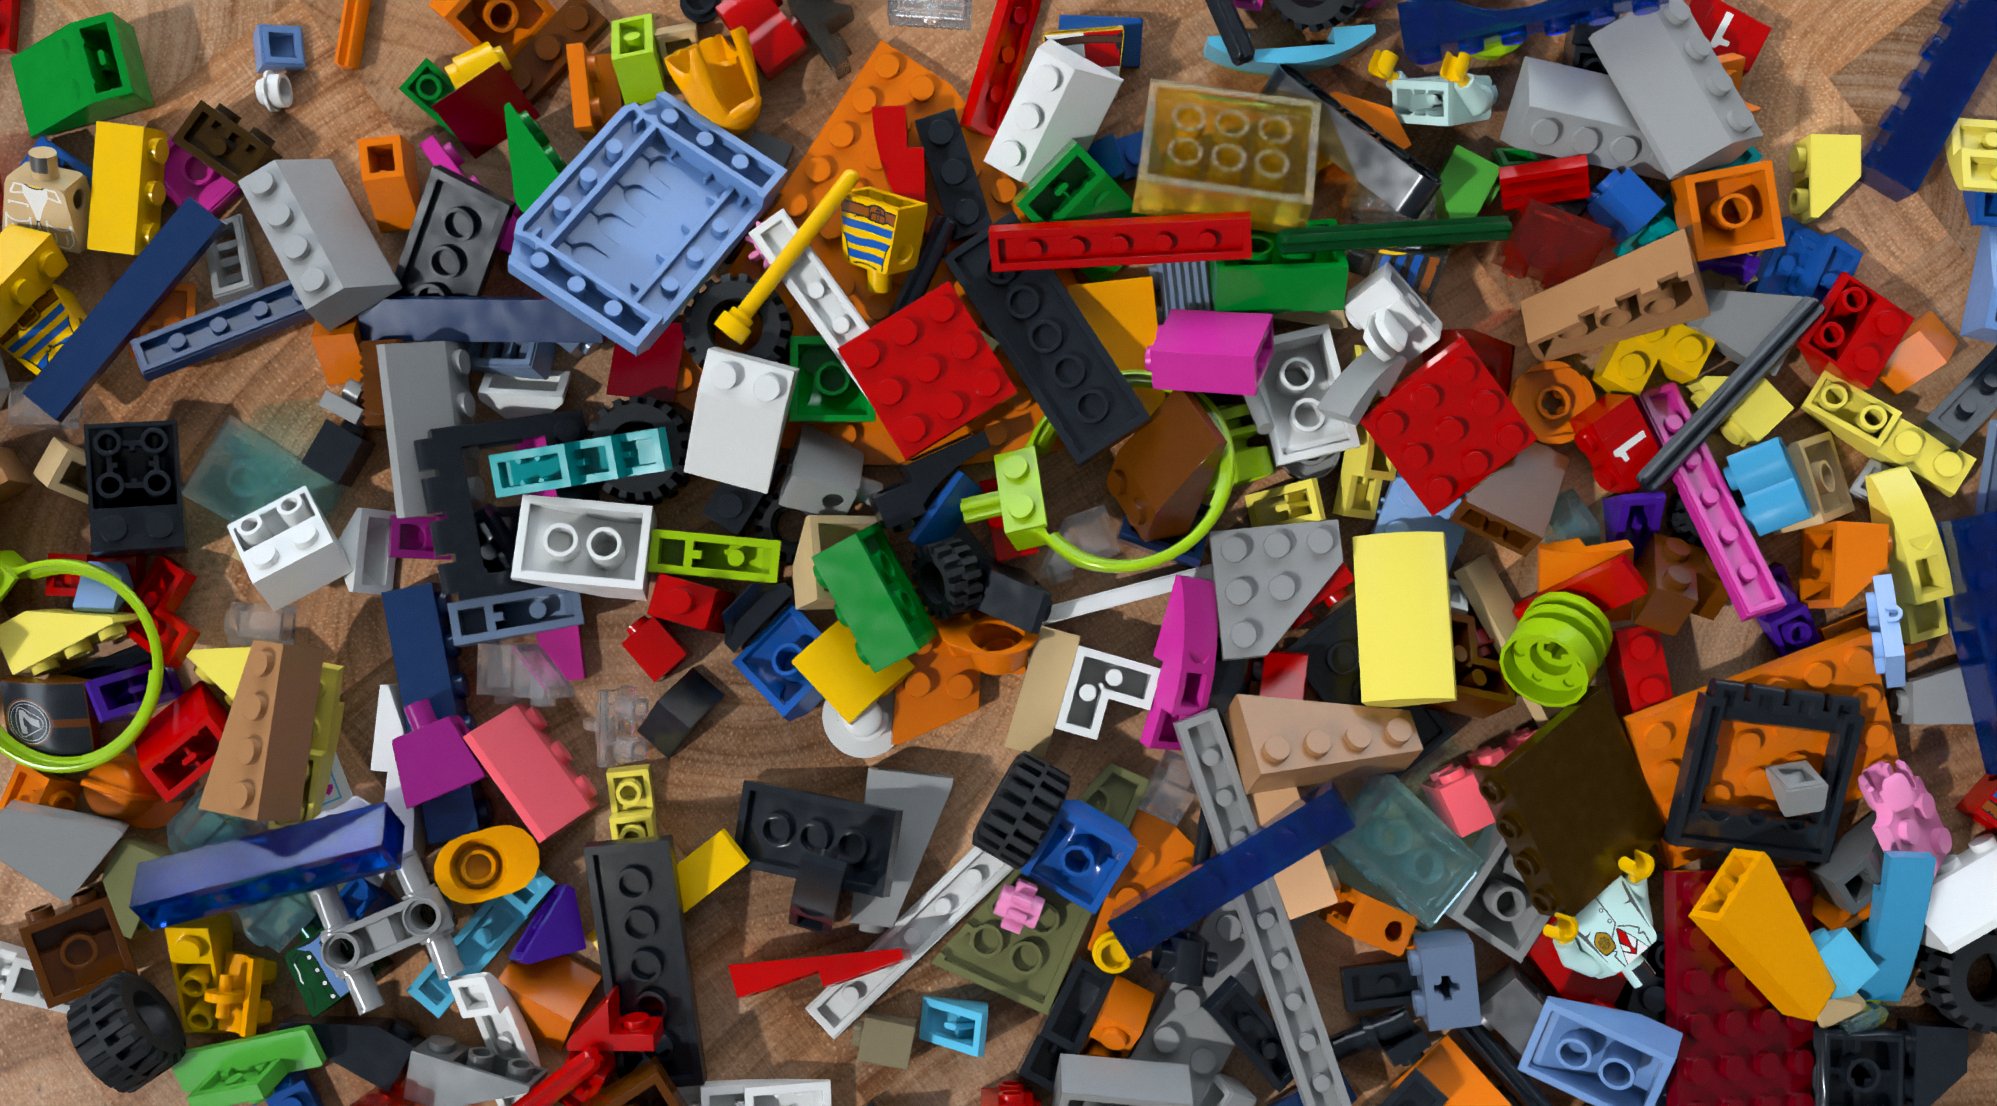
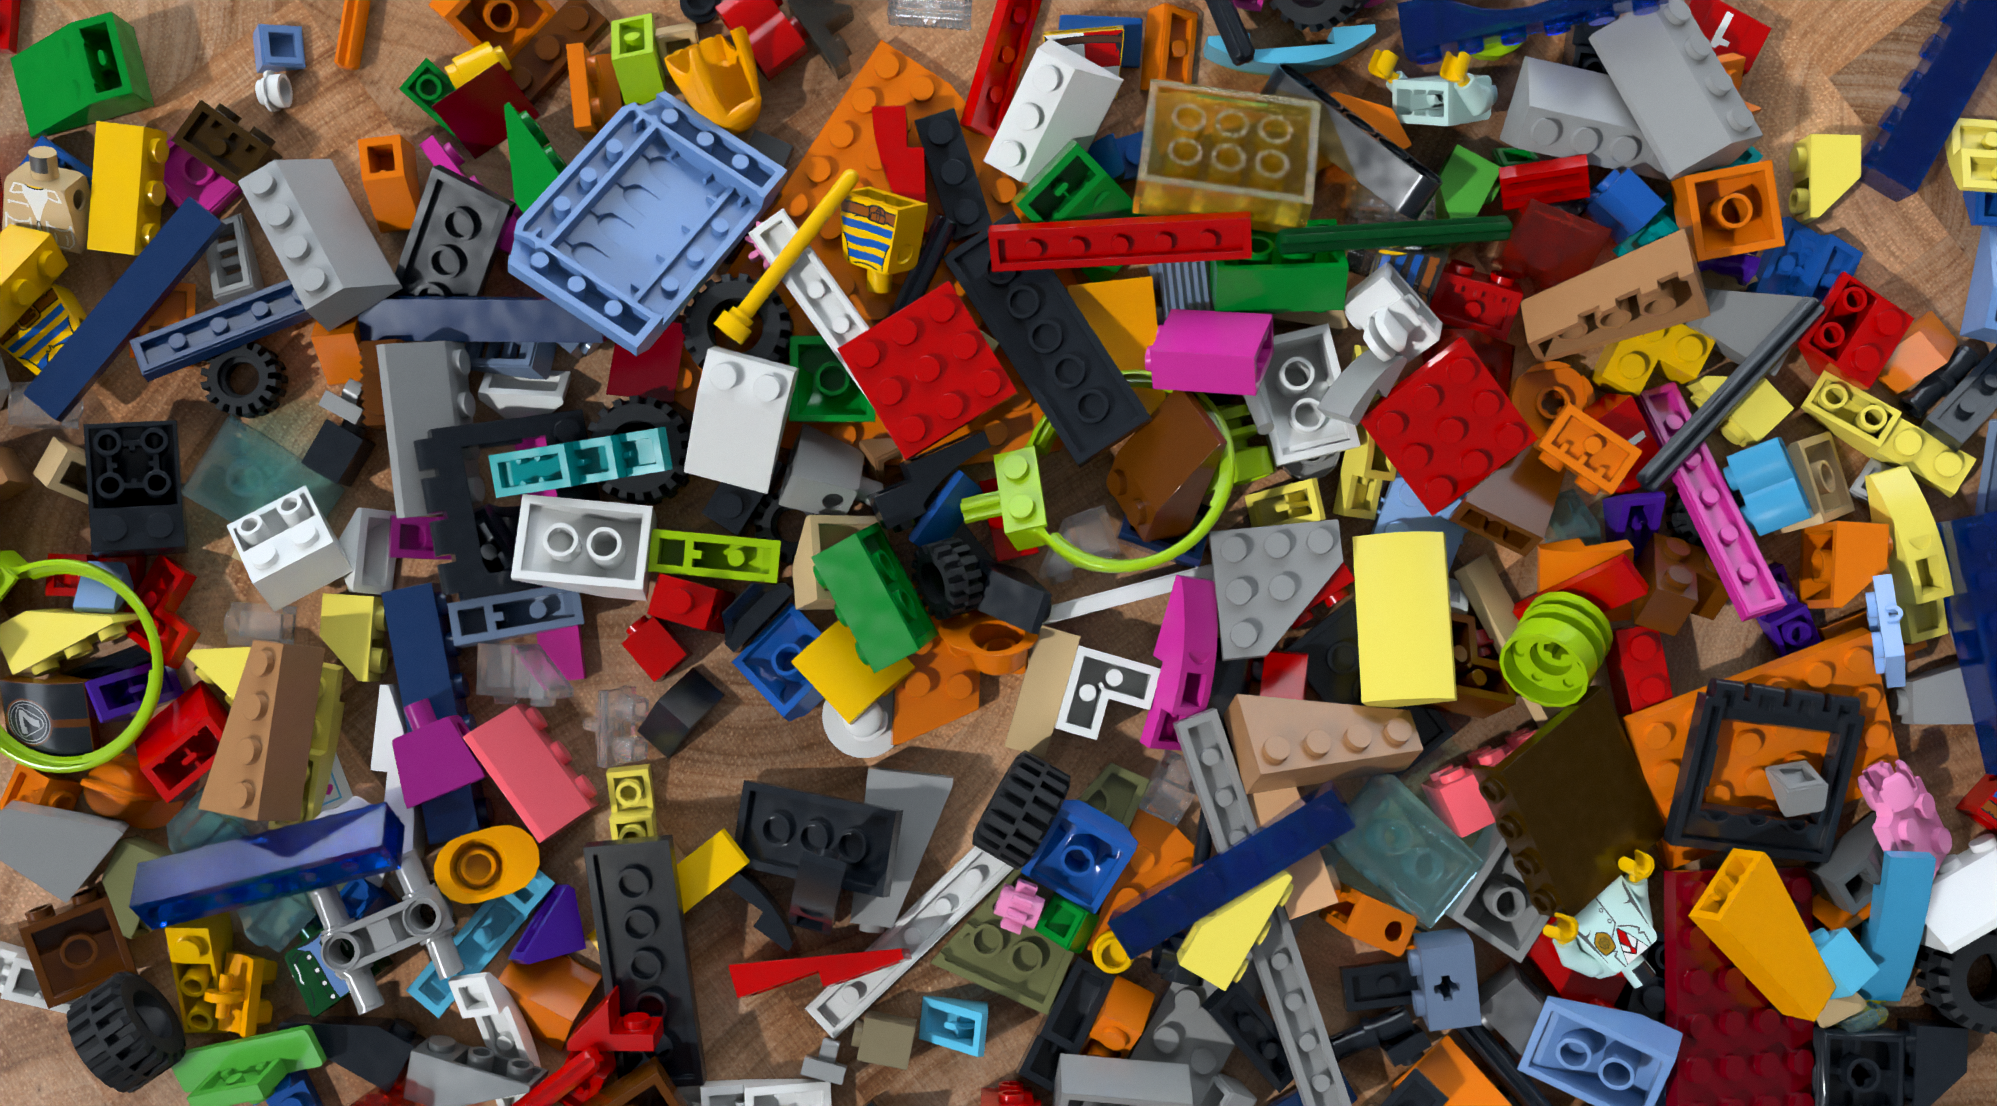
none -> black tyre [200,342,288,419]
none -> light yellow slope [319,593,388,682]
none -> black slope [728,868,797,951]
none -> light grey tile [800,1037,848,1085]
none -> medium nougat slope [859,438,905,484]
none -> green slope [1035,892,1100,954]
none -> orange slope [1140,3,1198,95]
none -> light yellow slope [1176,865,1294,991]
none -> red bracket [1427,259,1523,341]
none -> orange bracket [1533,403,1643,497]
none -> black pin [1899,345,1980,419]

